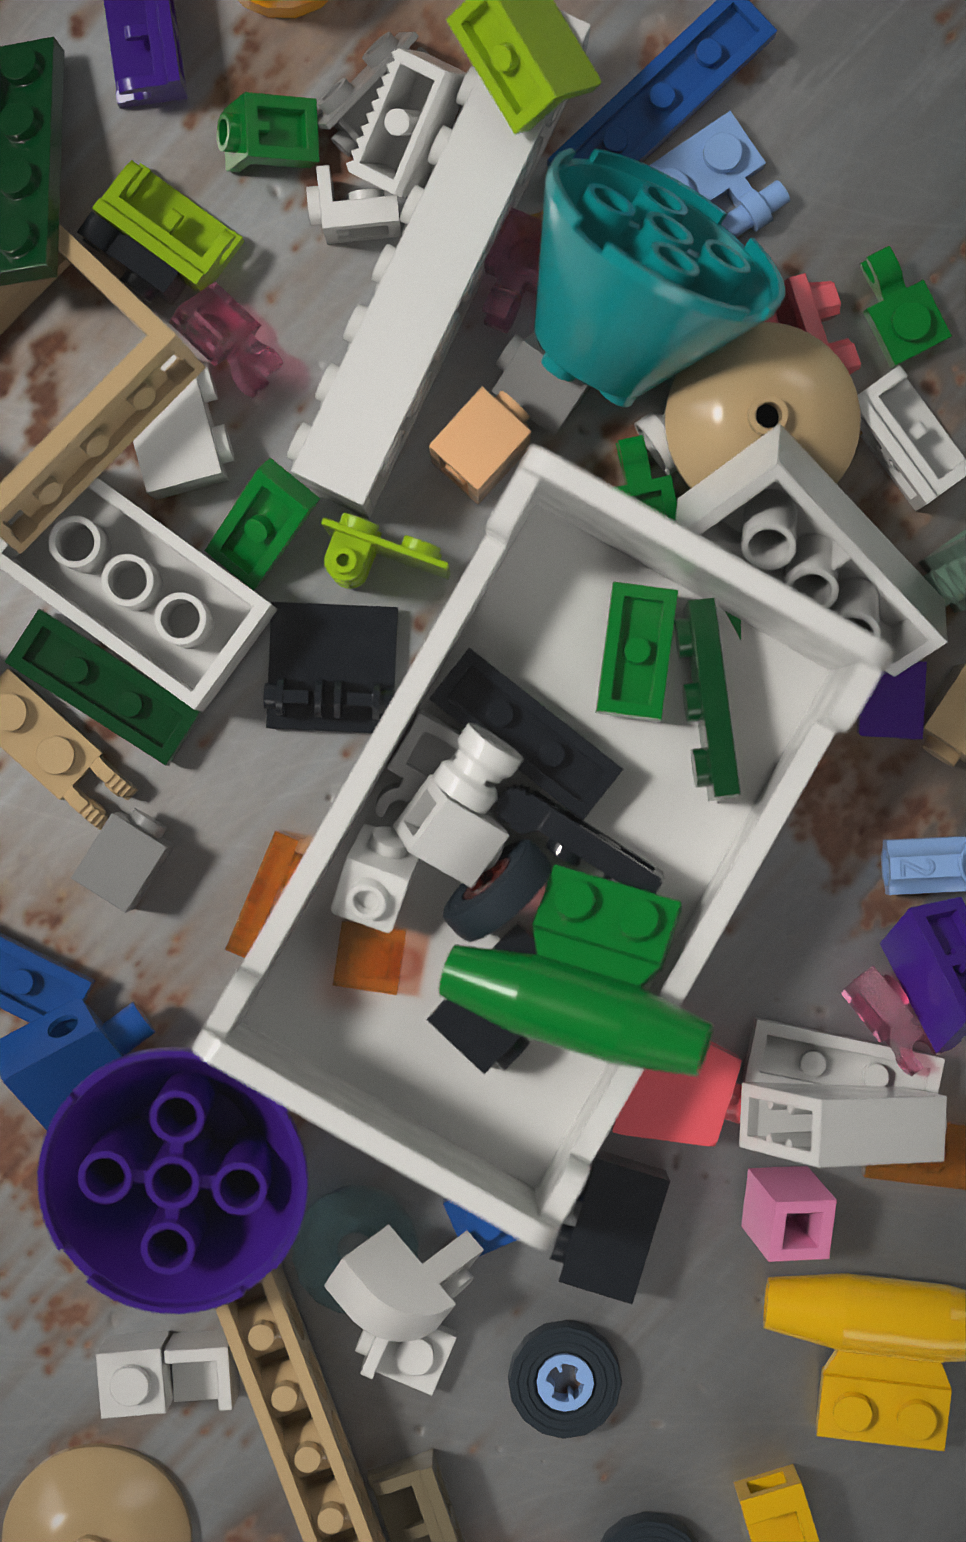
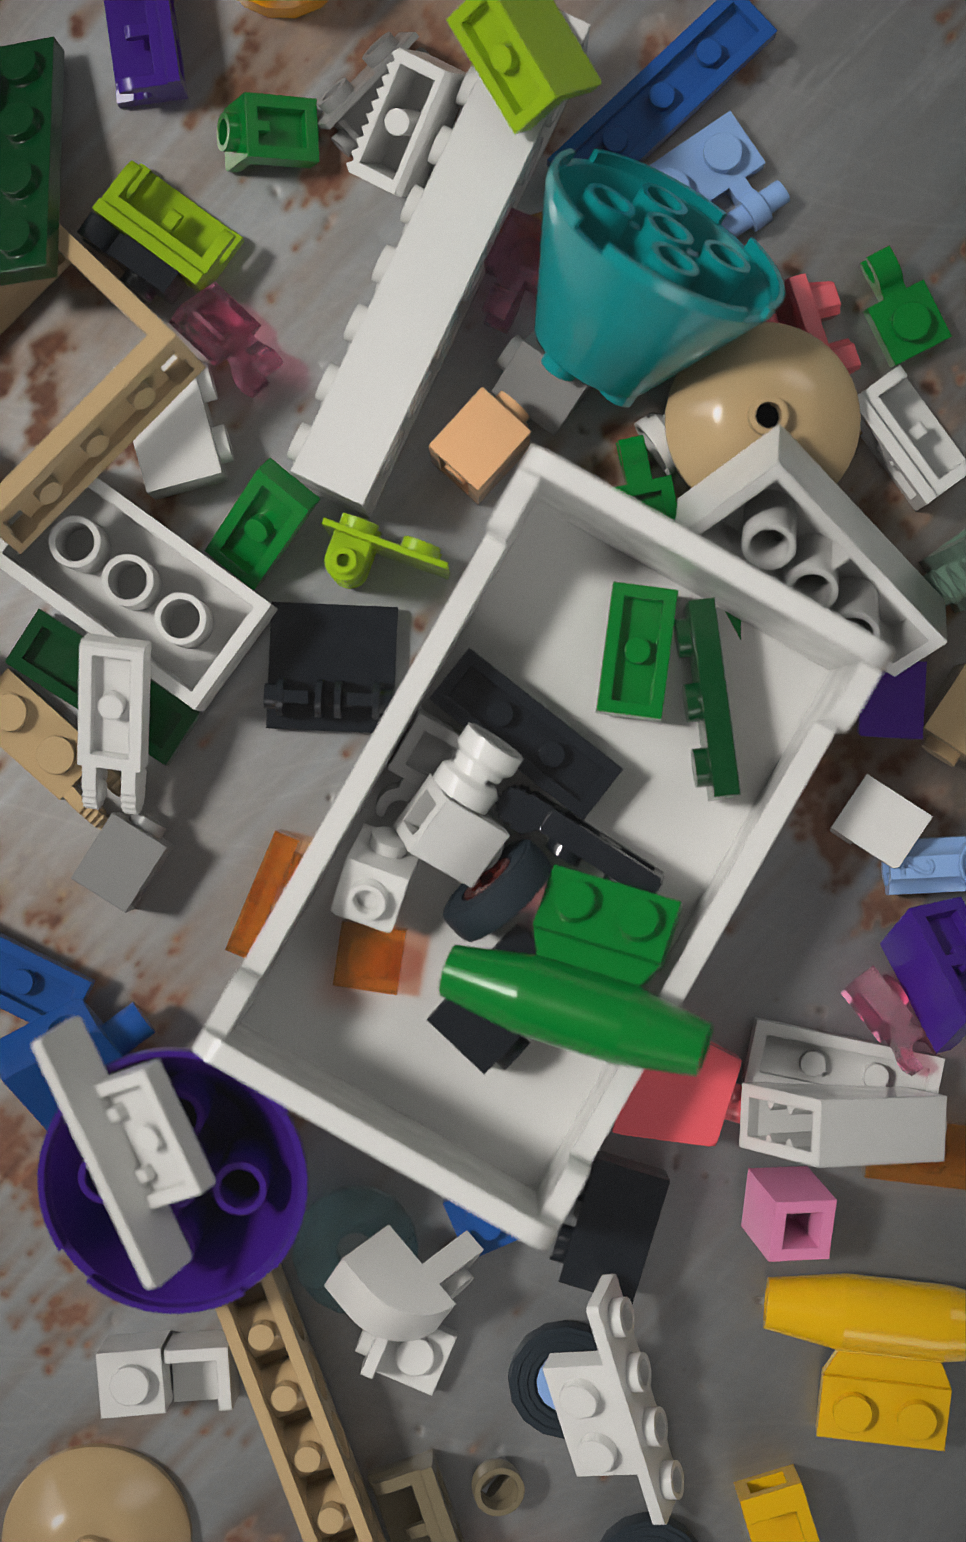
white bracket [306,165,402,244] -> none
none -> white bracket [32,1016,216,1289]
none -> white hinge [77,633,151,815]
none -> dark tan hinge [471,1458,525,1516]
none -> white bracket [542,1274,684,1525]
none -> white panel [829,774,933,868]

